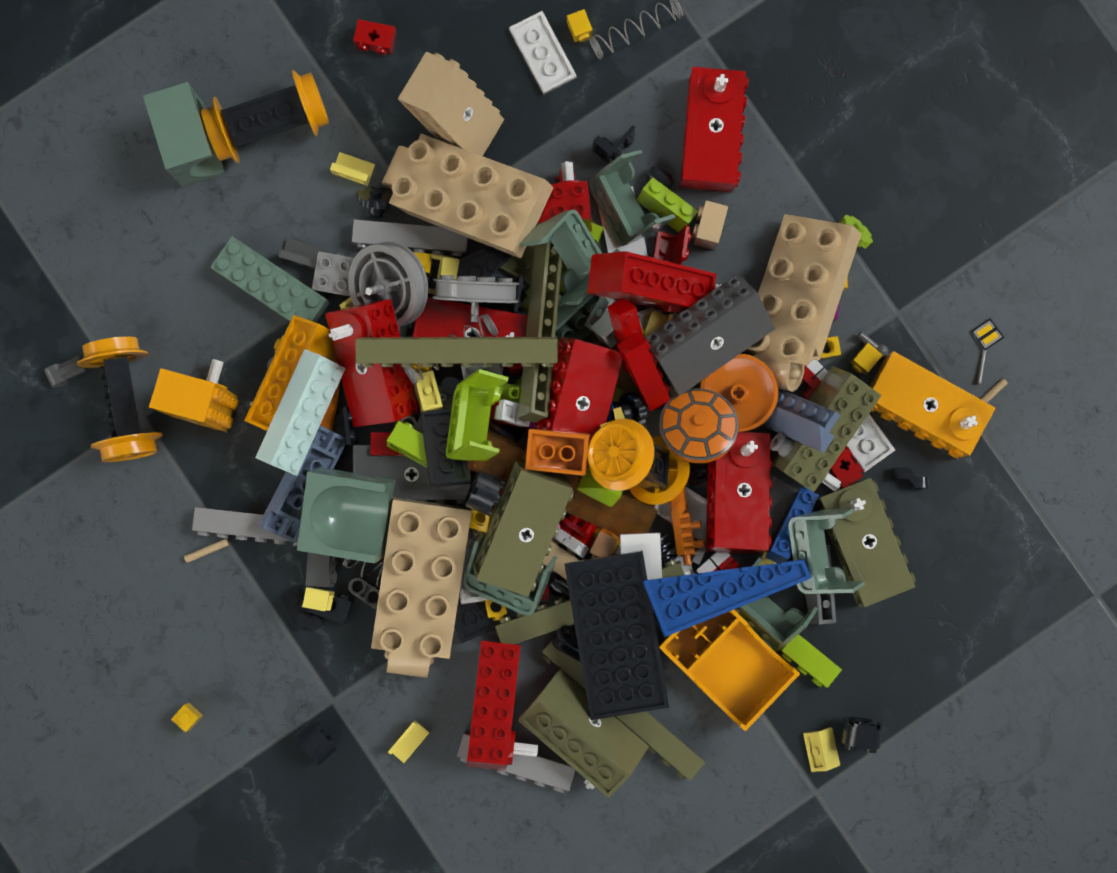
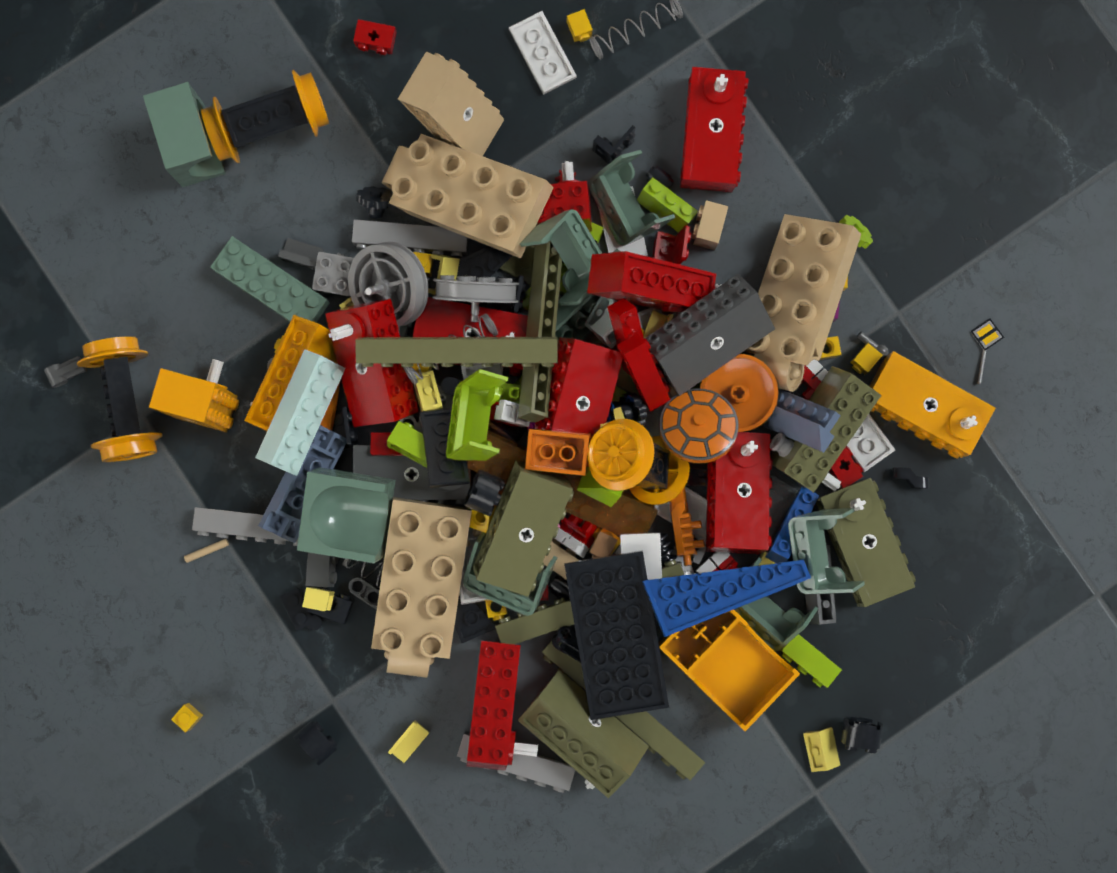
light yellow panel [330,152,375,186] -> none
tan piece [981,378,1008,403] -> none

